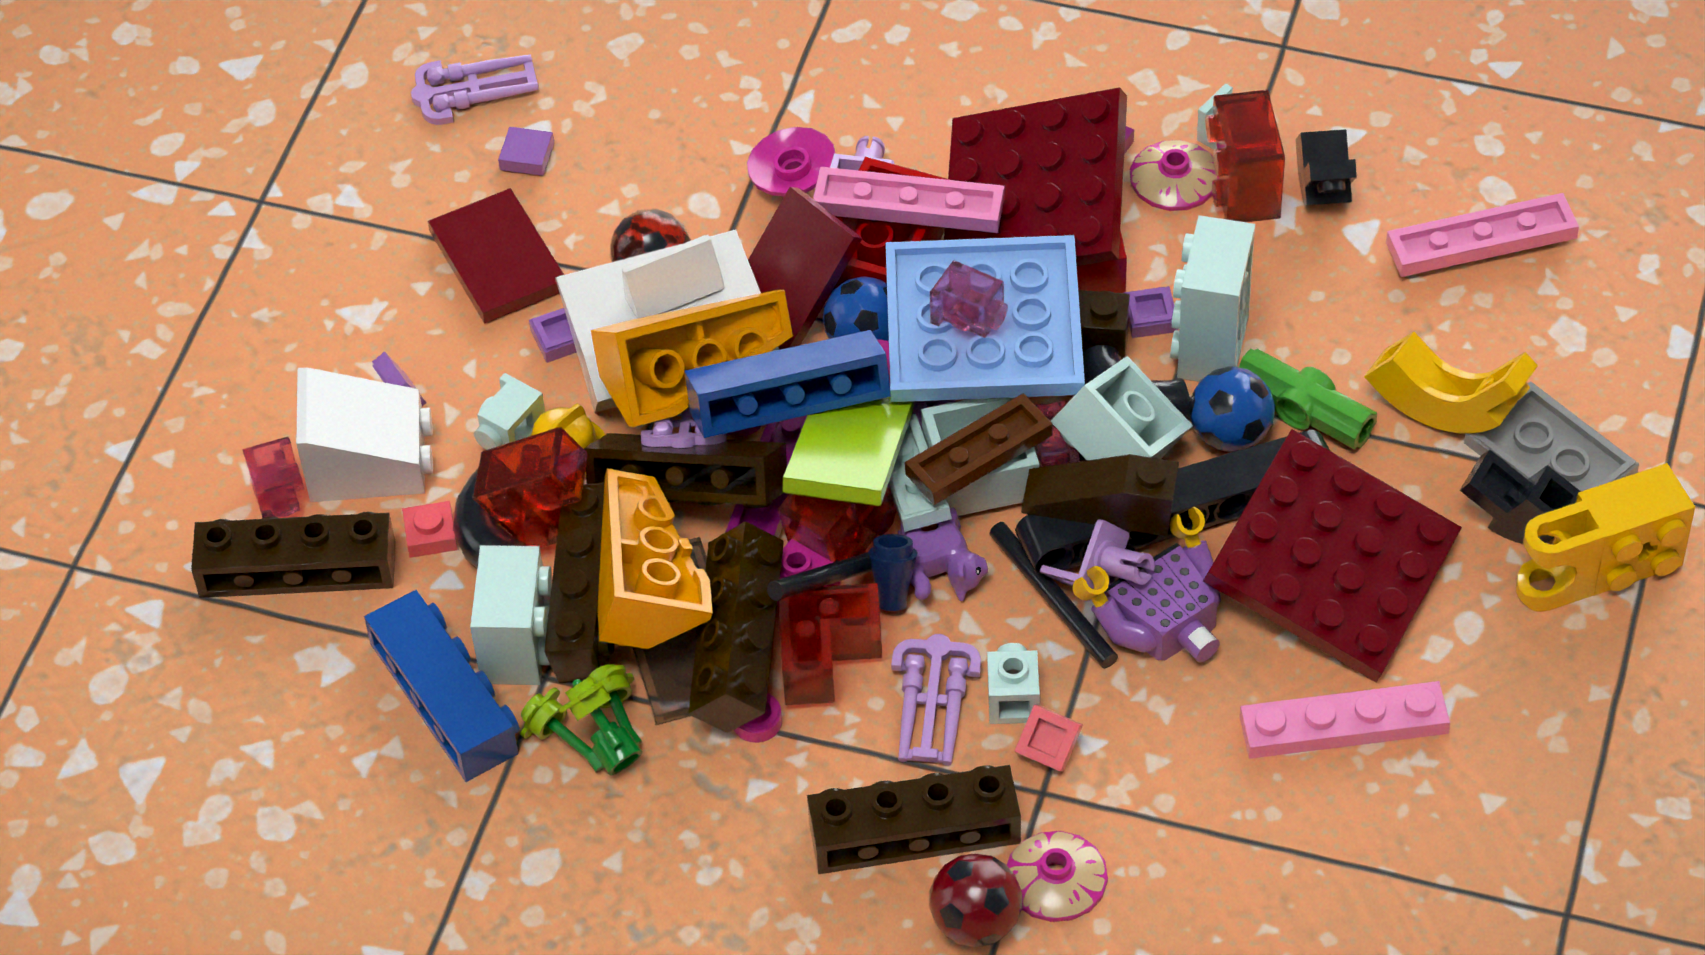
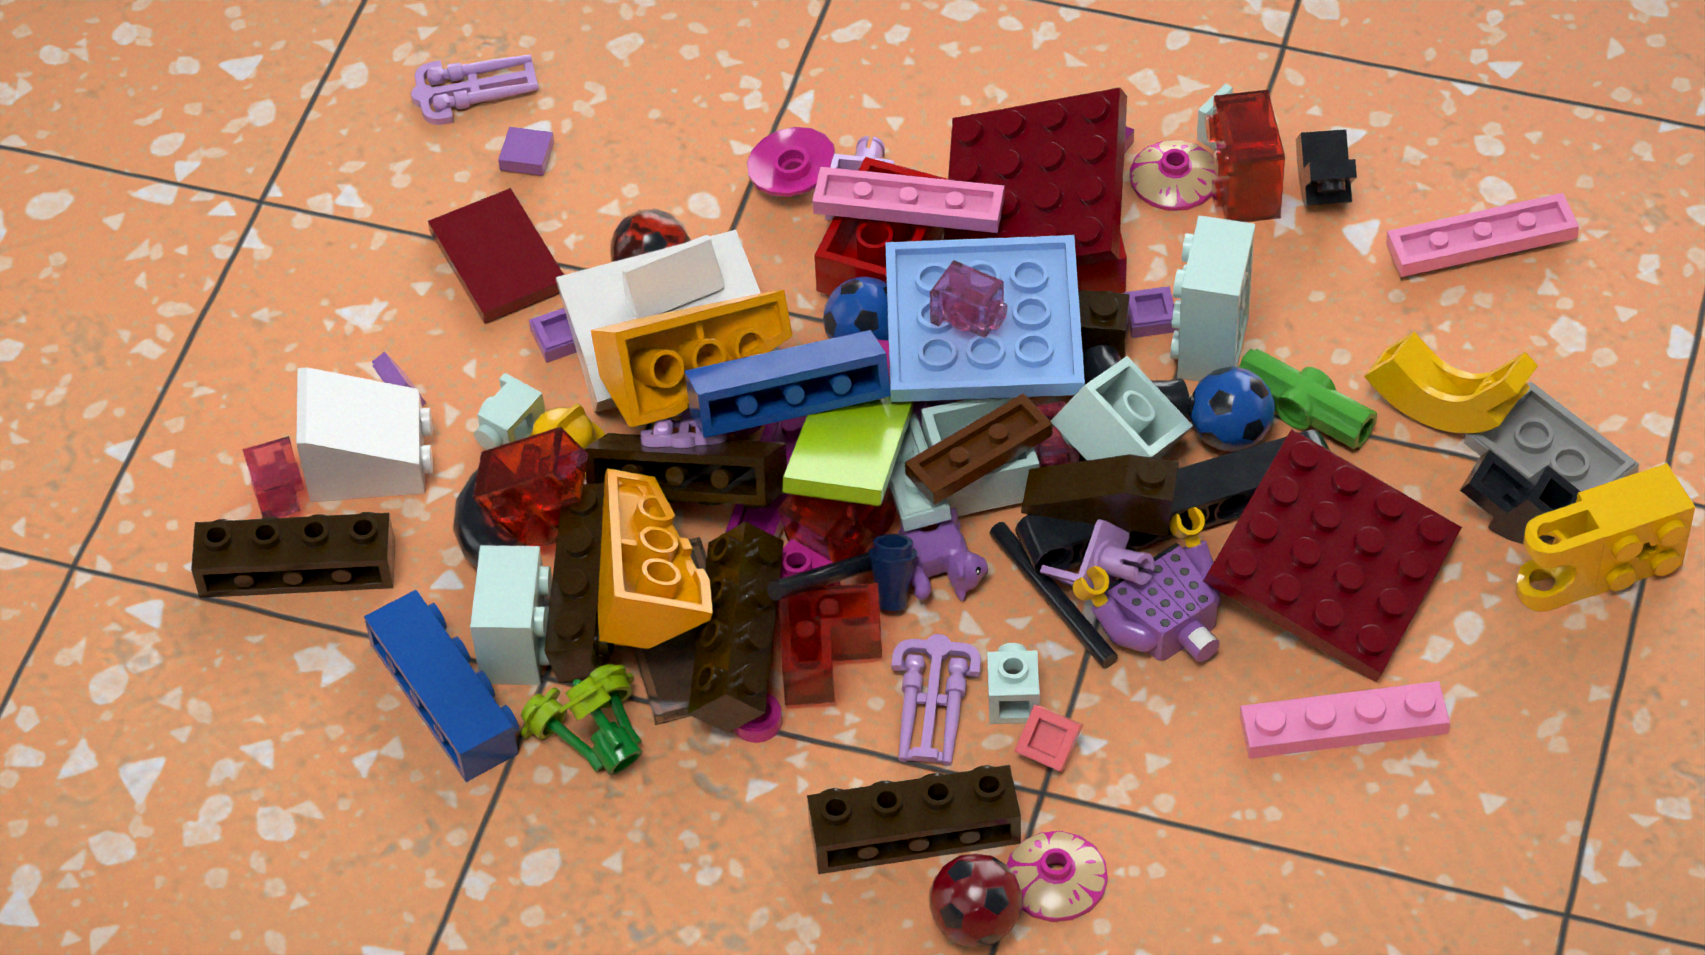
coral plate [402,501,458,558] -> none
dark red tile [748,187,863,350] -> none

